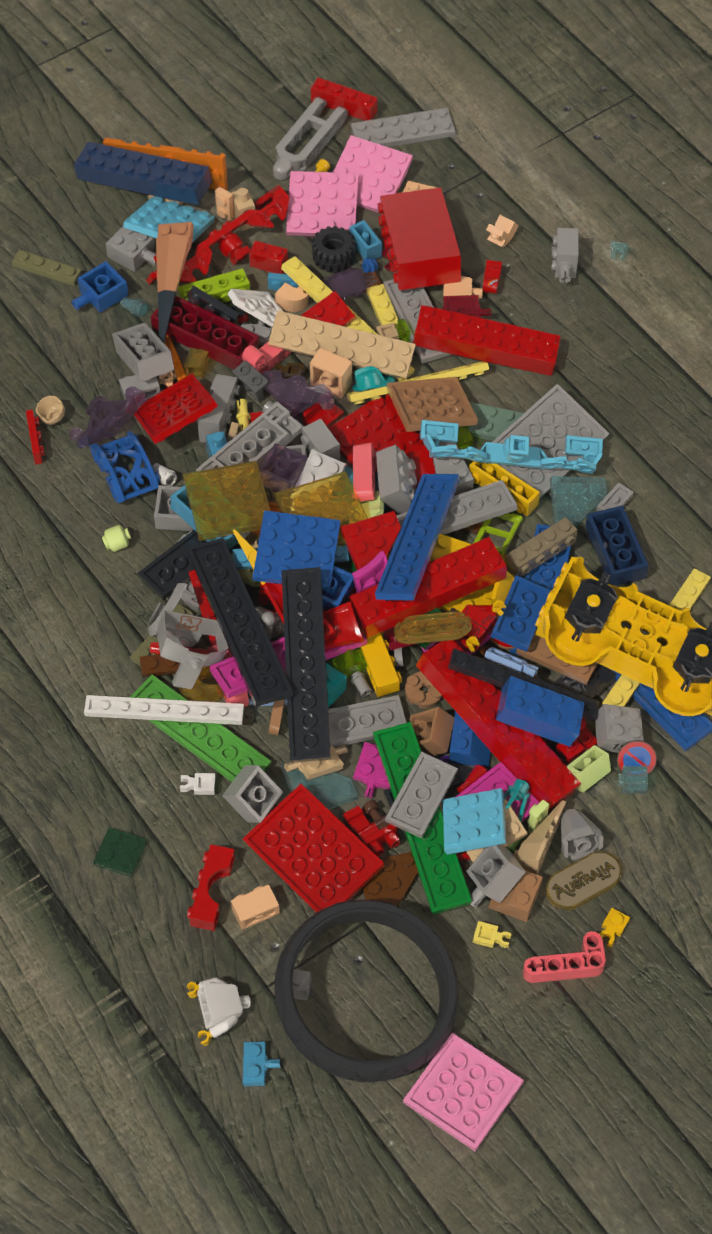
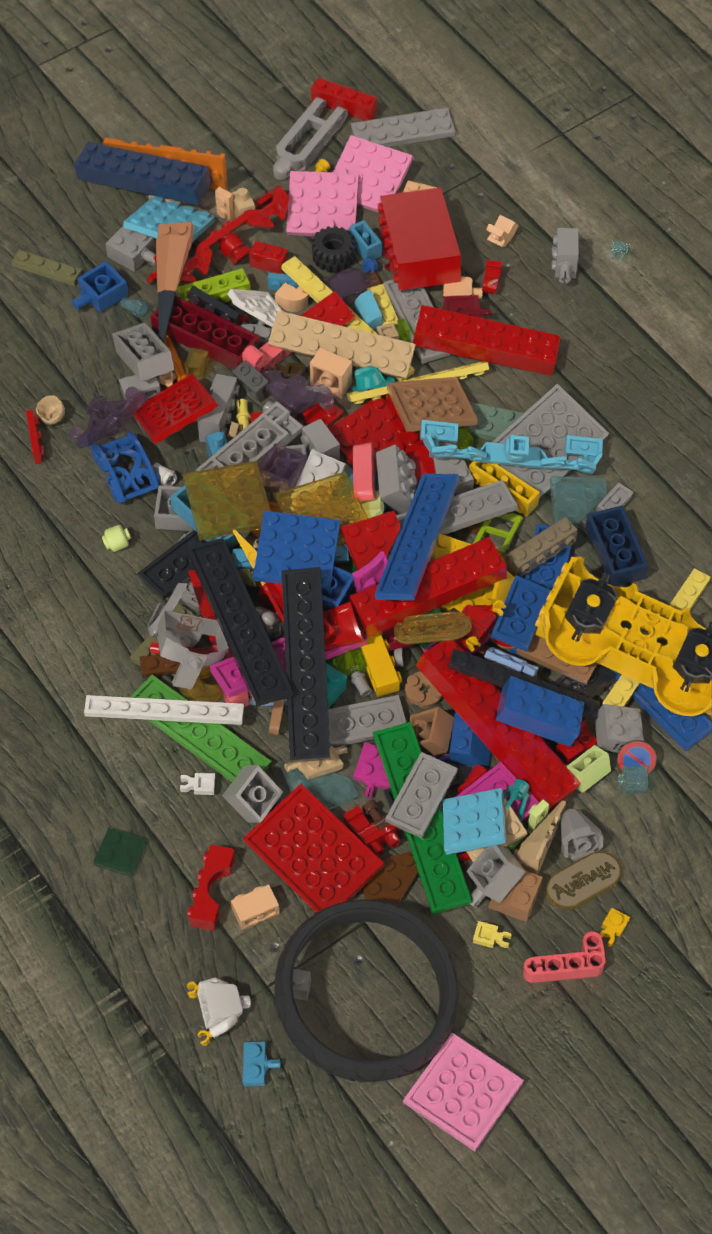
none -> medium azure brick [354,290,382,331]

